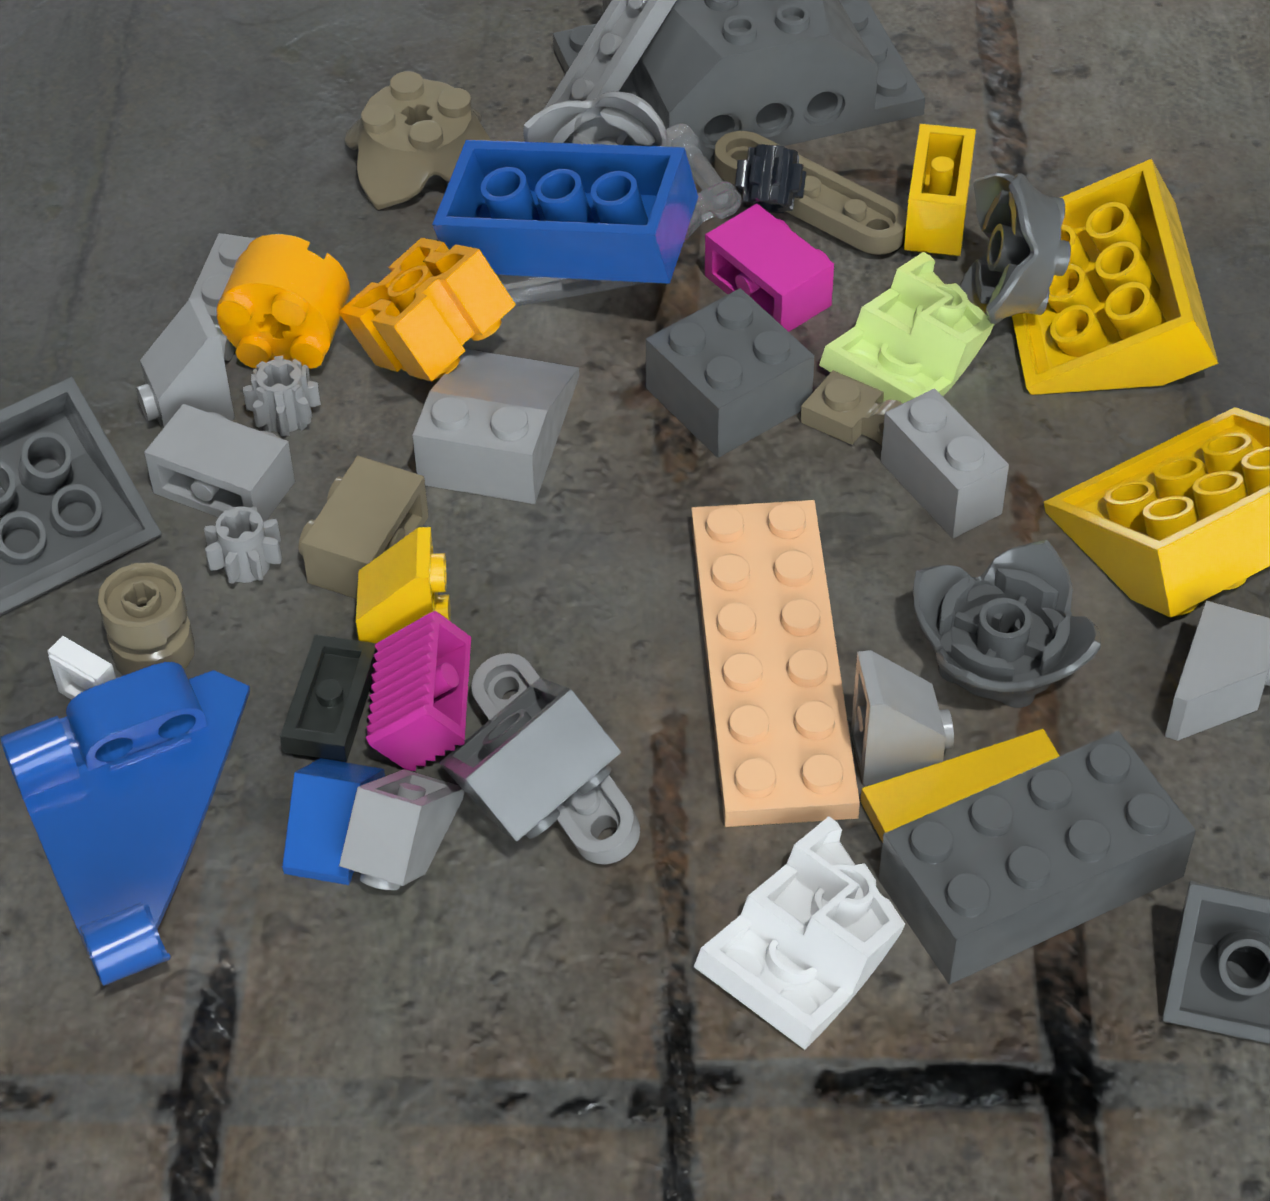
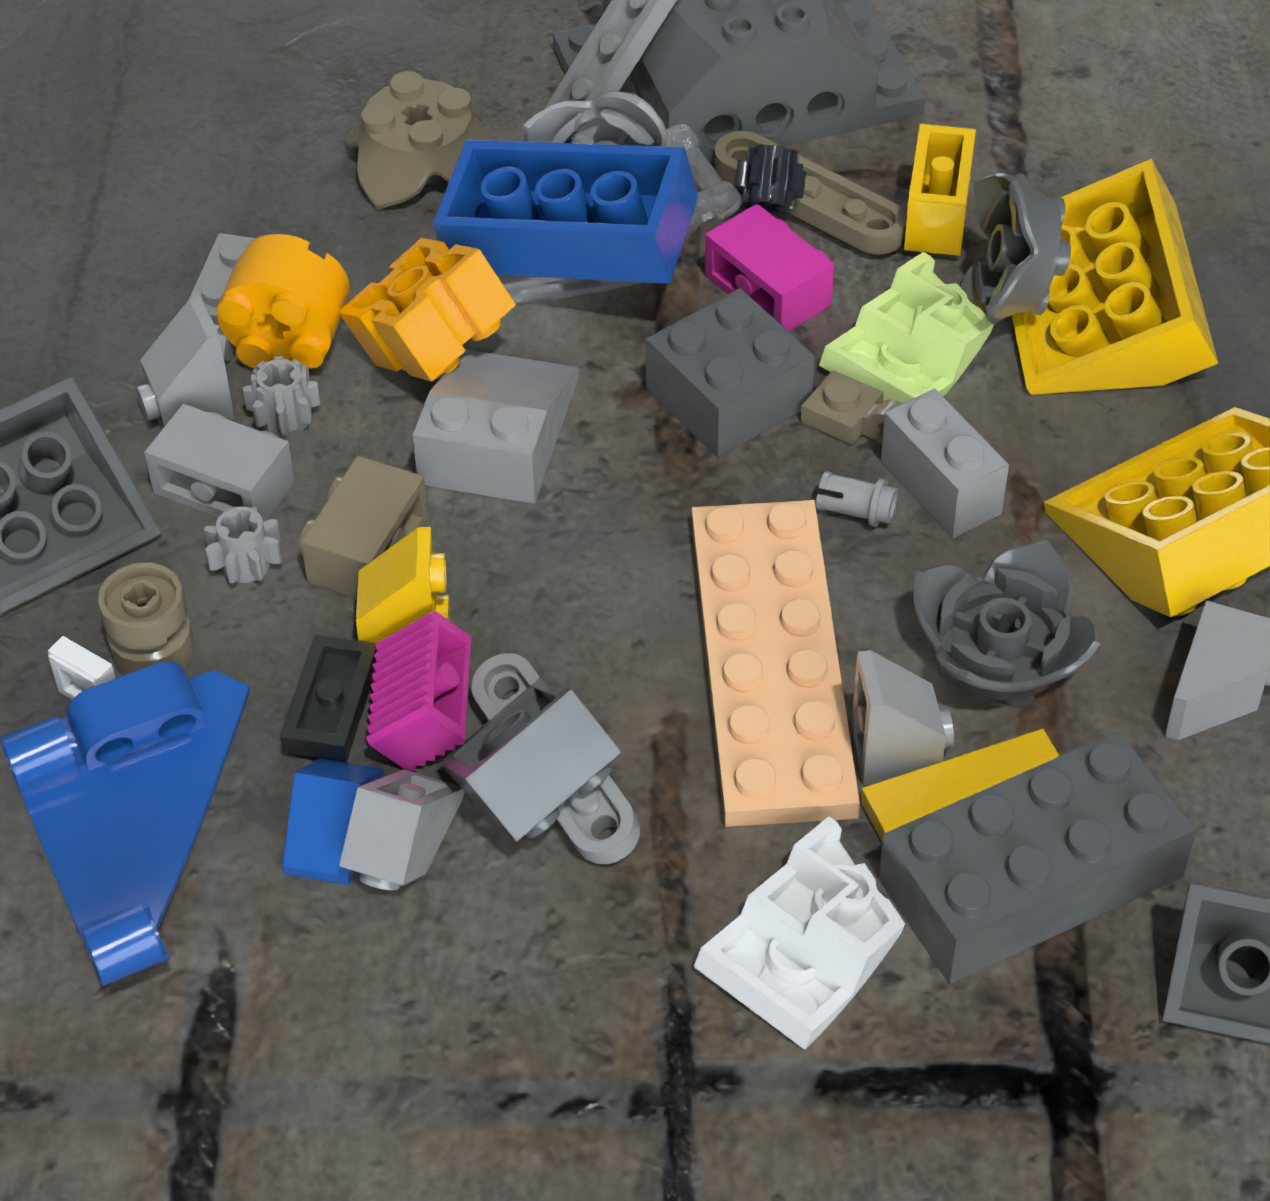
none -> light grey pin [816,471,898,527]

